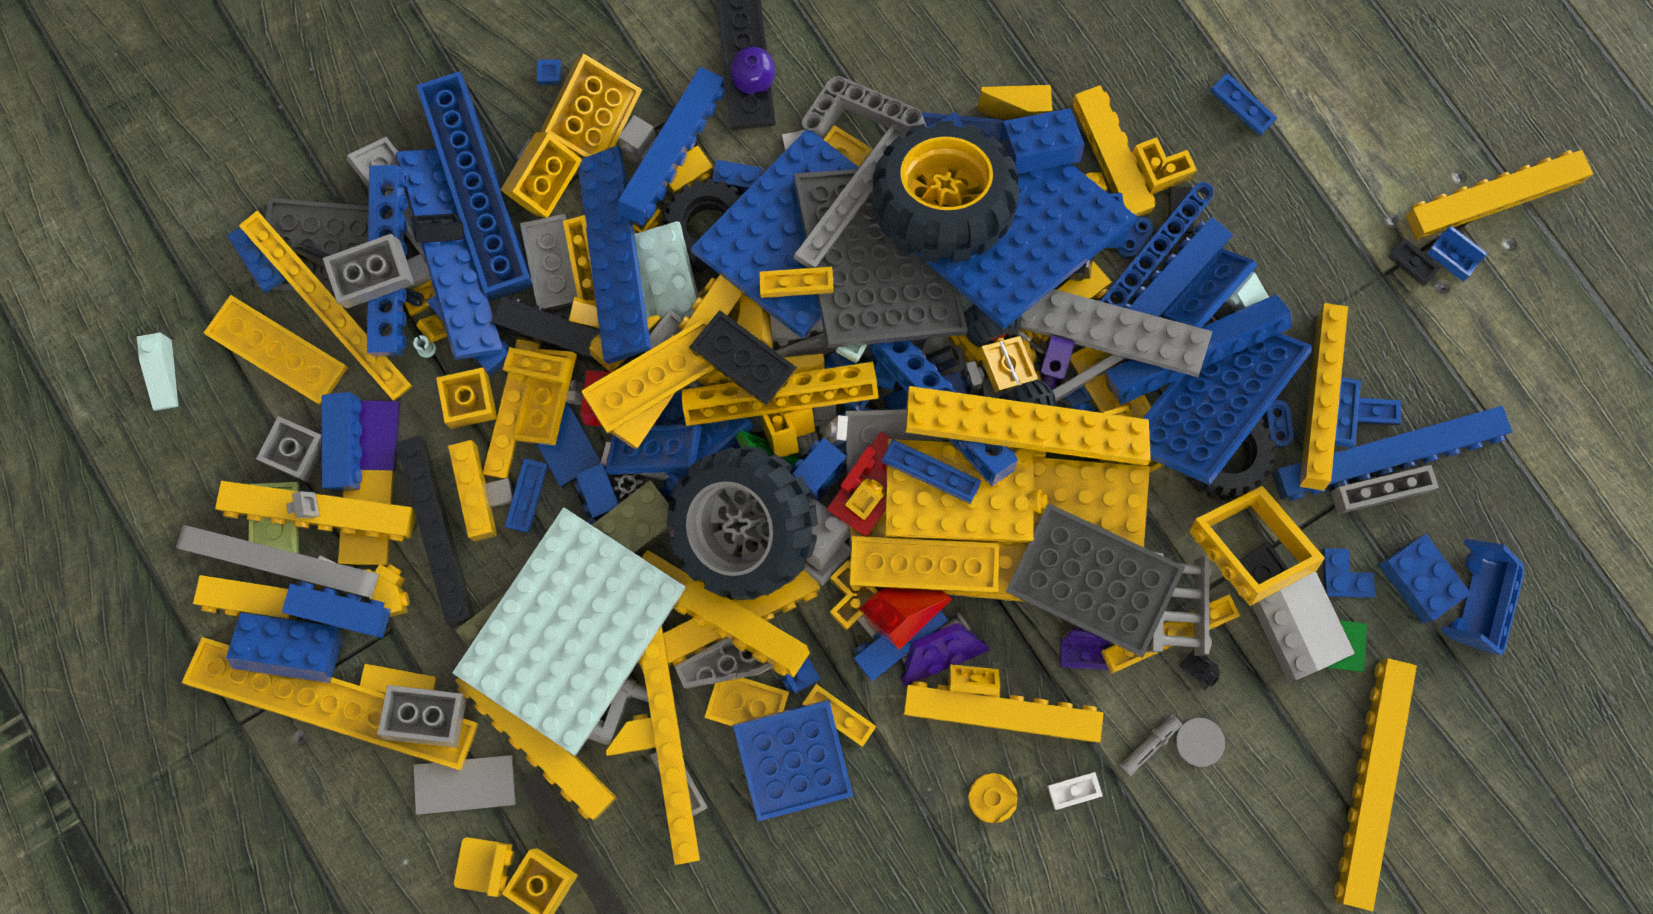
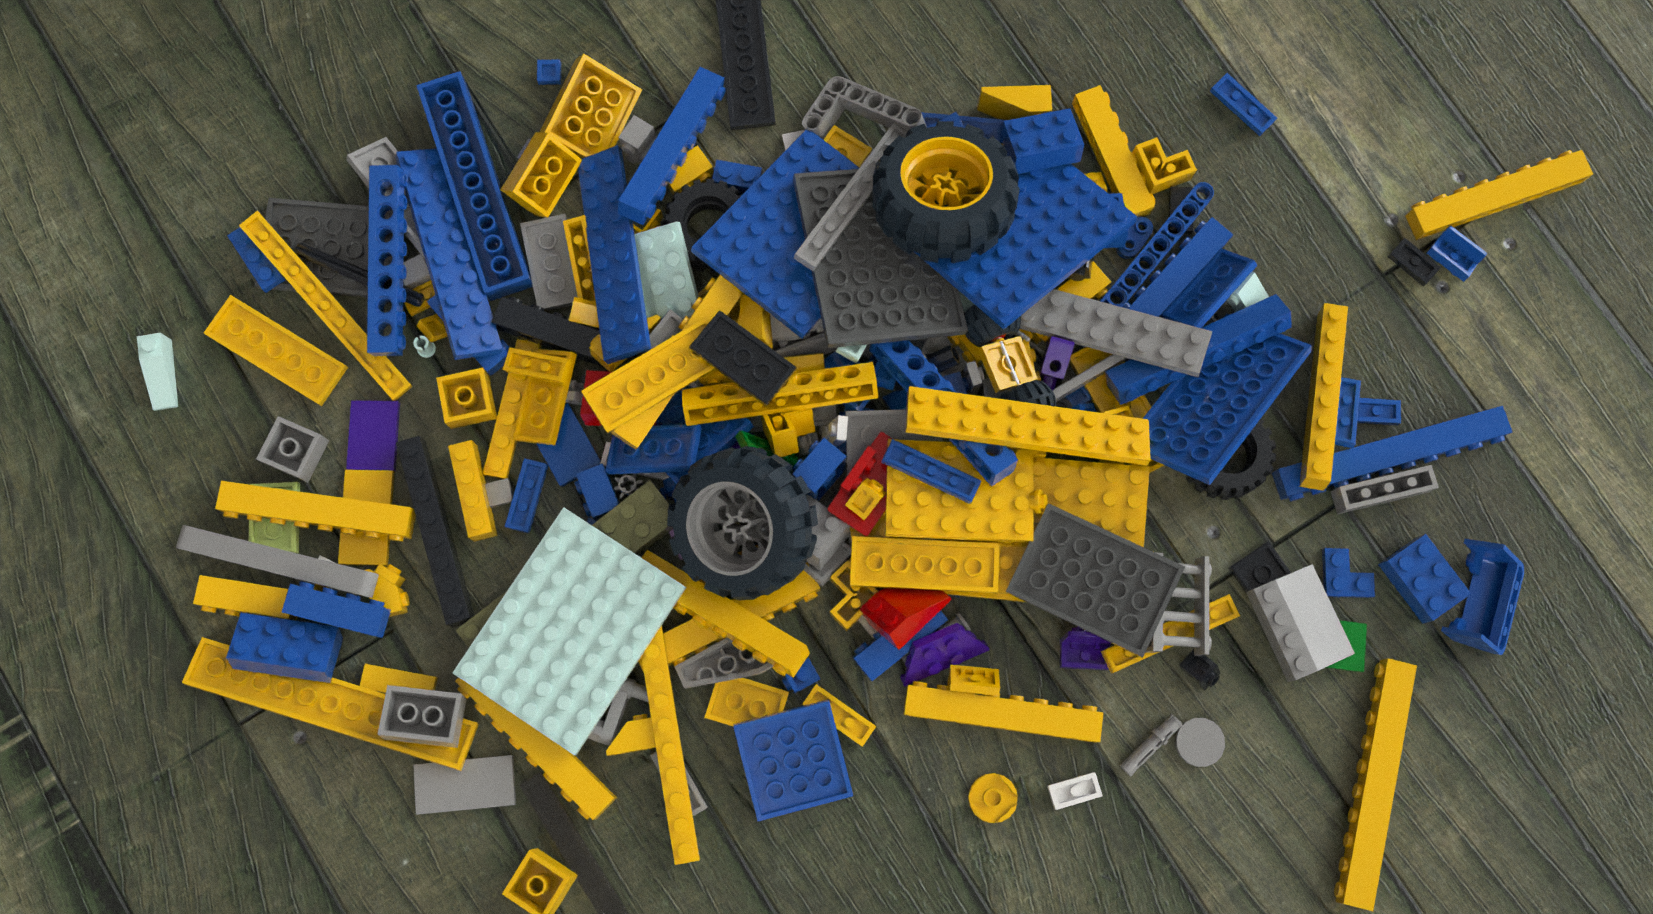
light grey tile [286,491,320,519] -> none
blue brick [322,392,362,493] -> none
light grey brick [323,234,414,308] -> none
black slope [411,213,463,243] -> none
yellow bracket [454,837,514,897] -> none
dark purple cylinder [730,46,776,94] -> none
yellow plate [760,267,834,298] -> none
yellow window [1189,486,1325,606] -> none
blue plate [1265,400,1294,448] -> none

